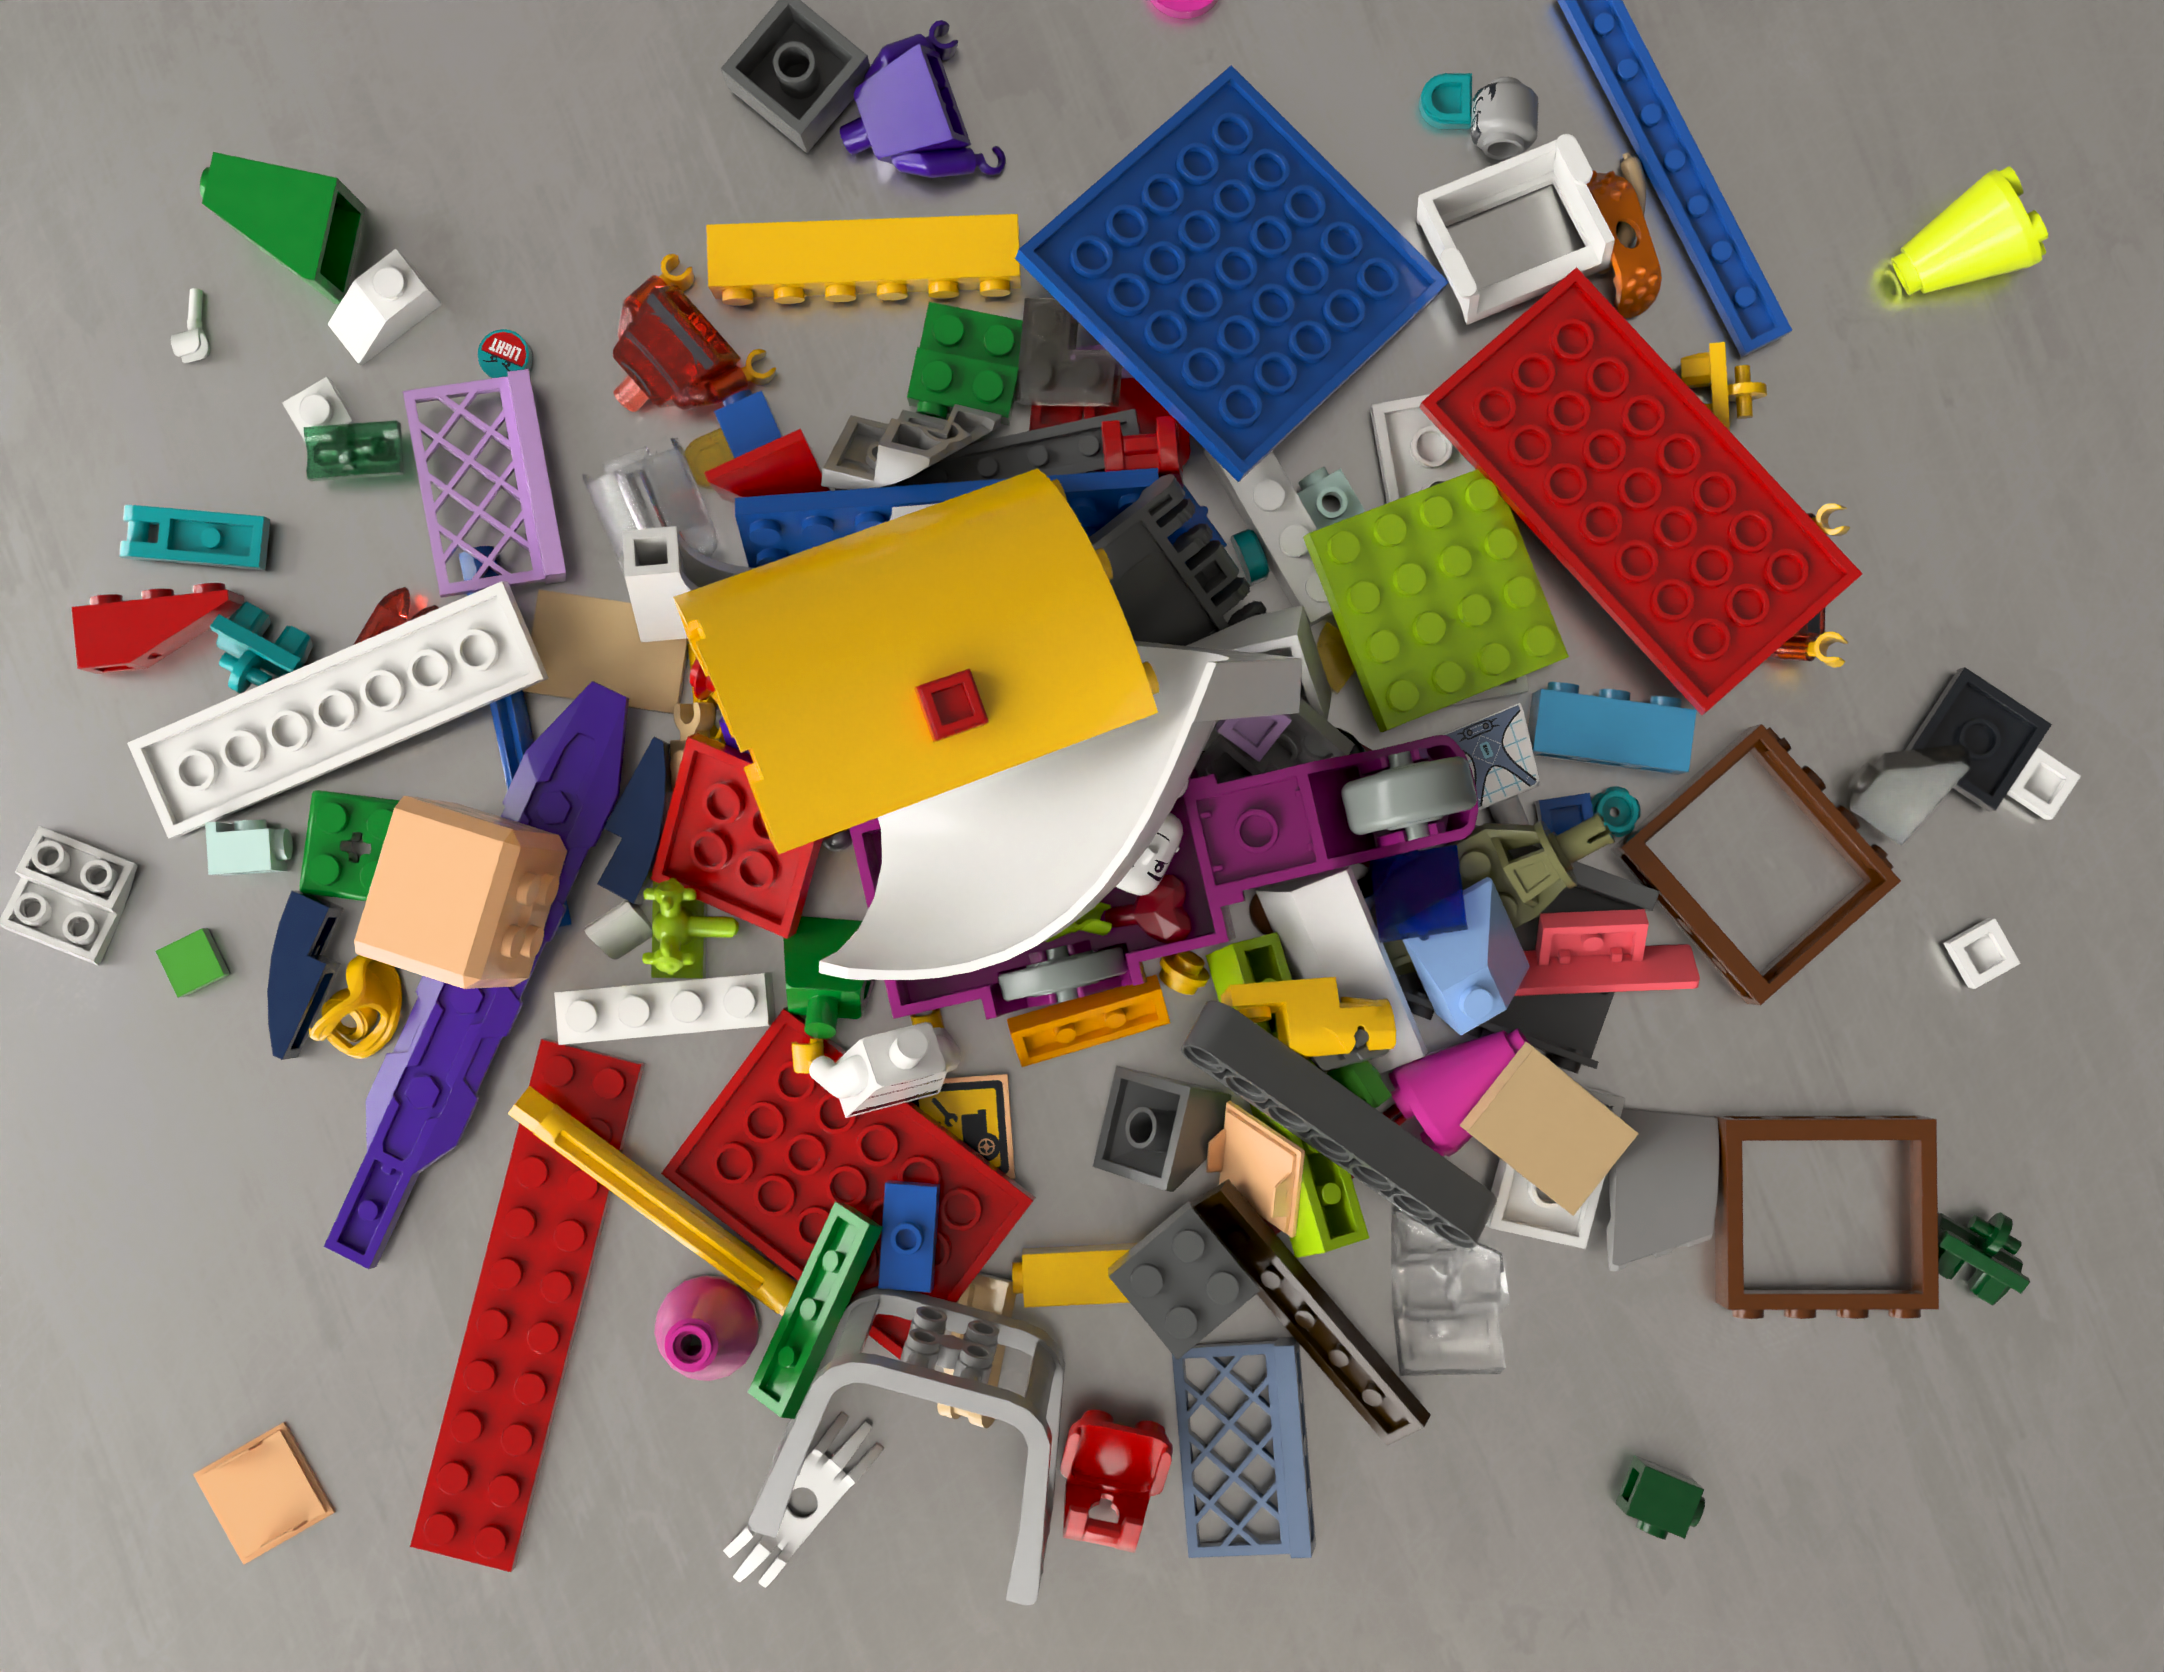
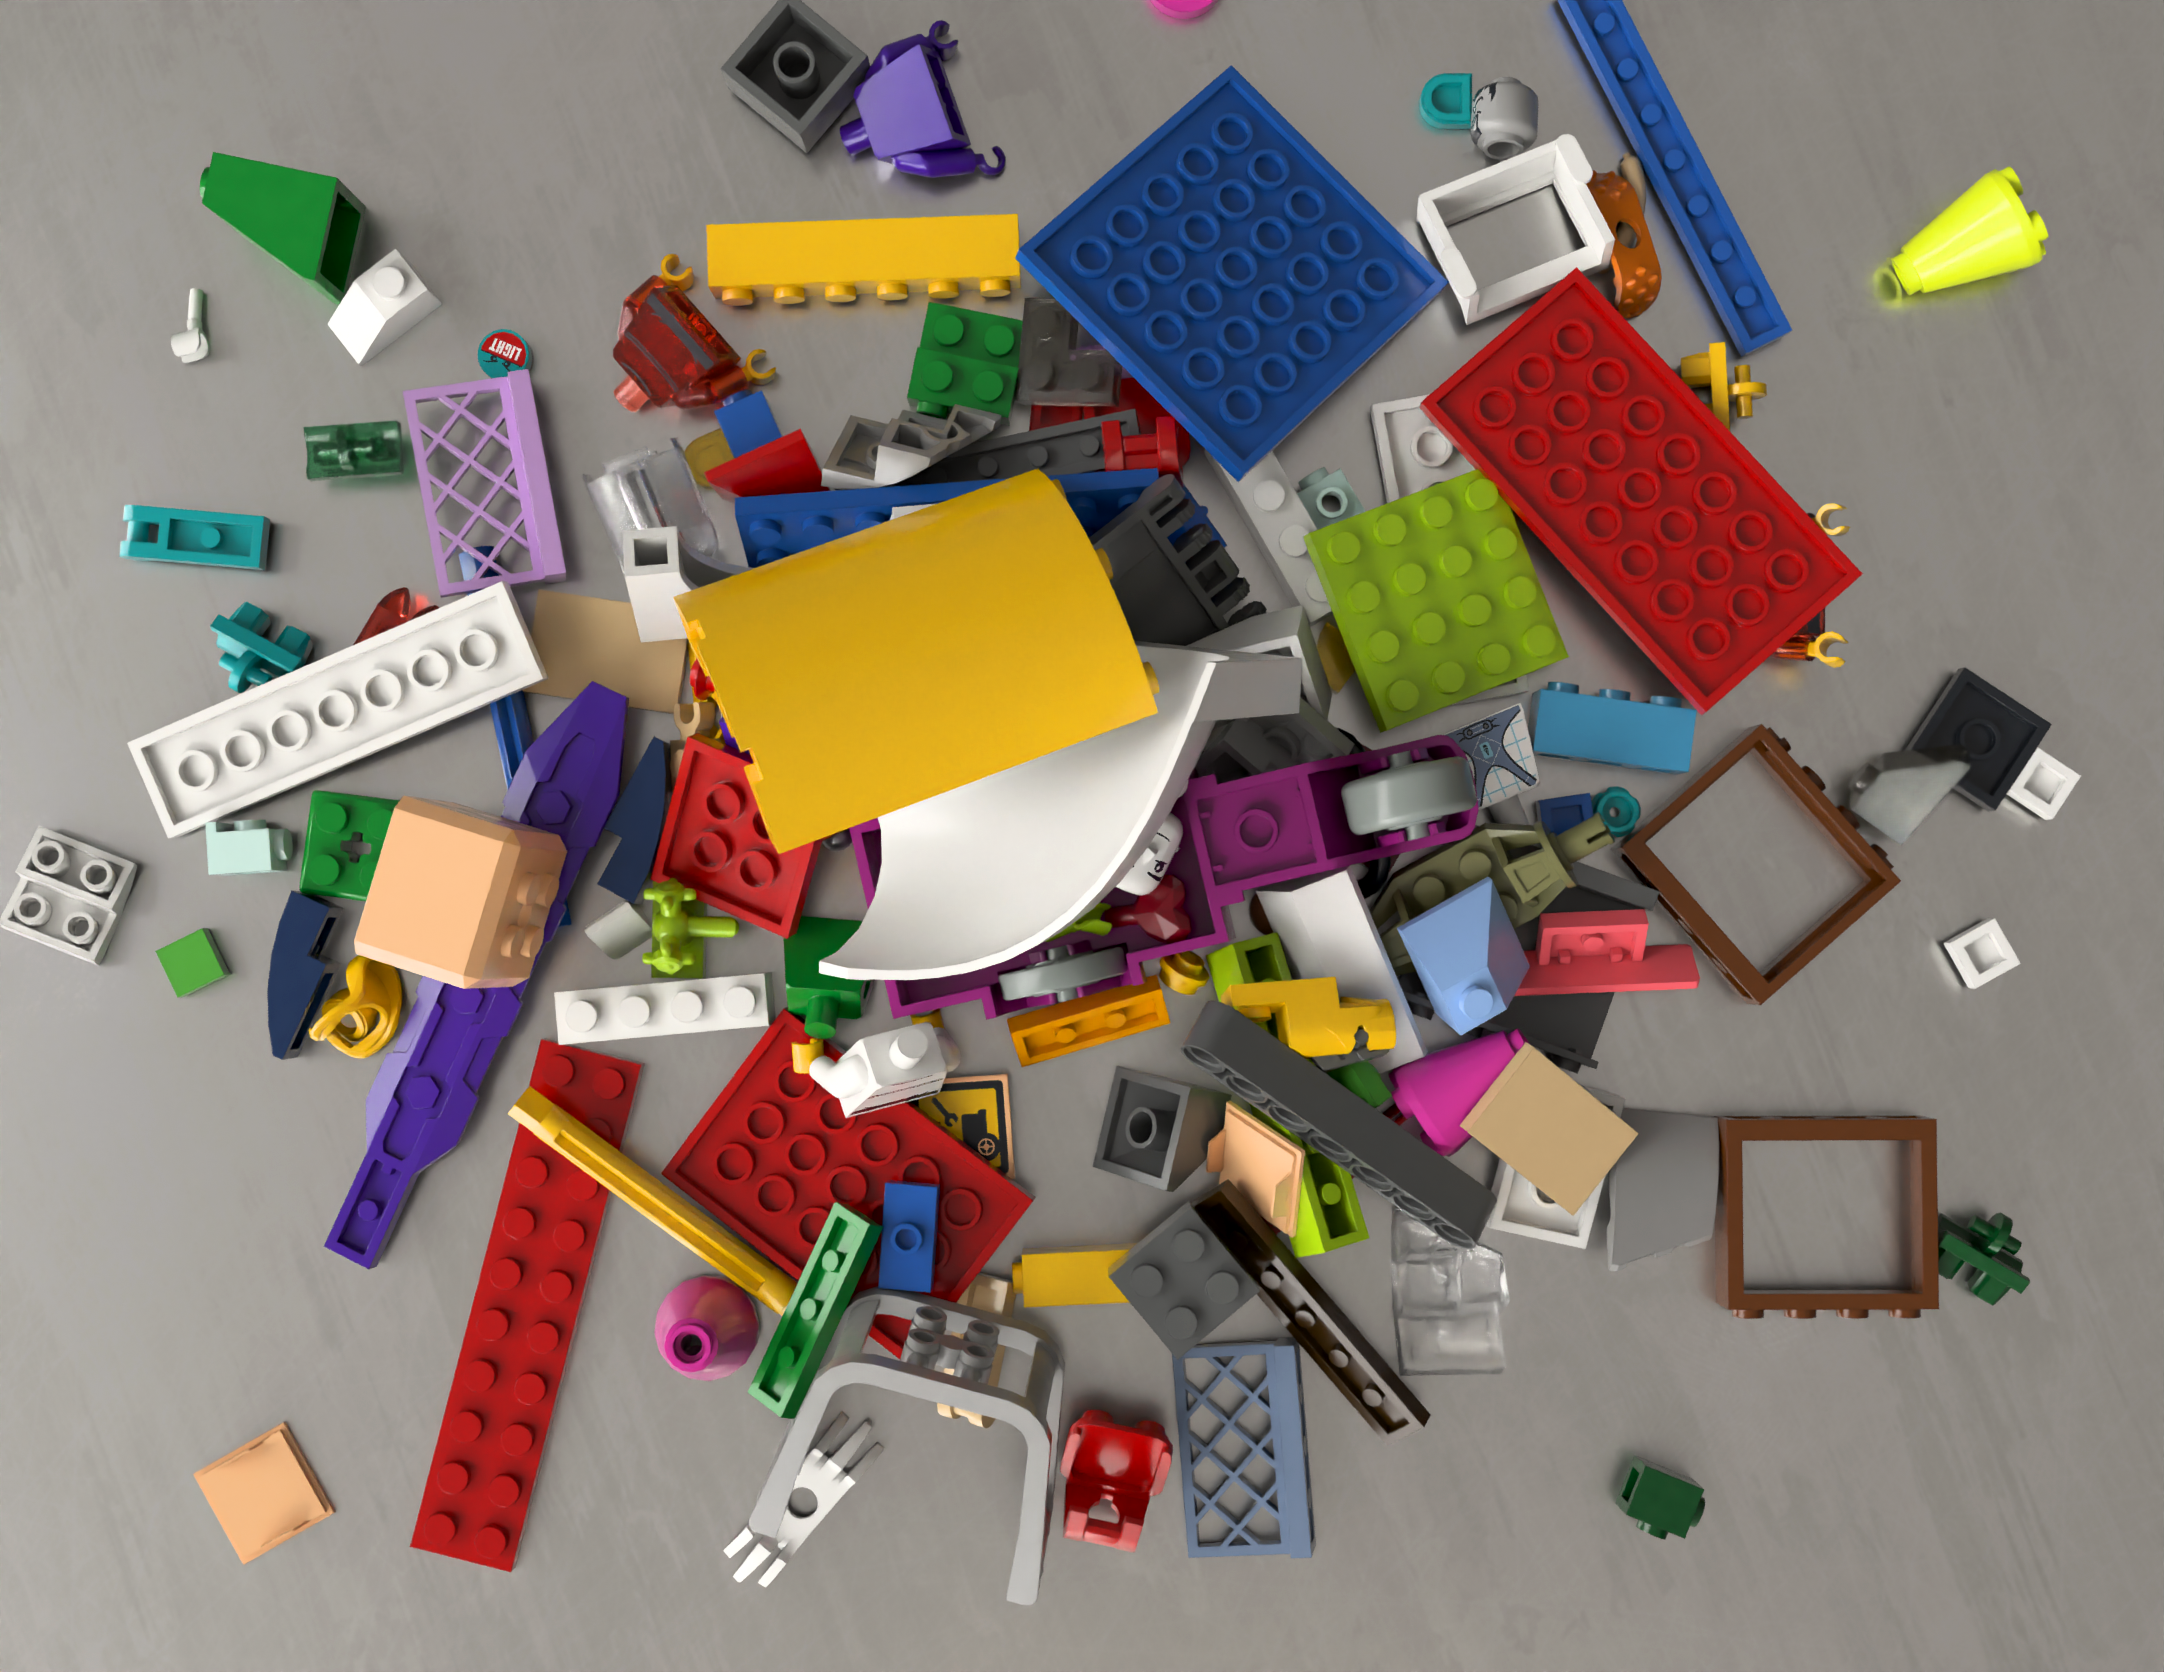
red slope [71,583,244,674] -> none
white plate [282,377,358,450] -> none
red tile [914,668,989,743] -> none
lavender plate [1216,714,1292,762] -> none
teal tile [1230,529,1270,586] -> none
clear blue piece [1370,845,1468,943] -> none

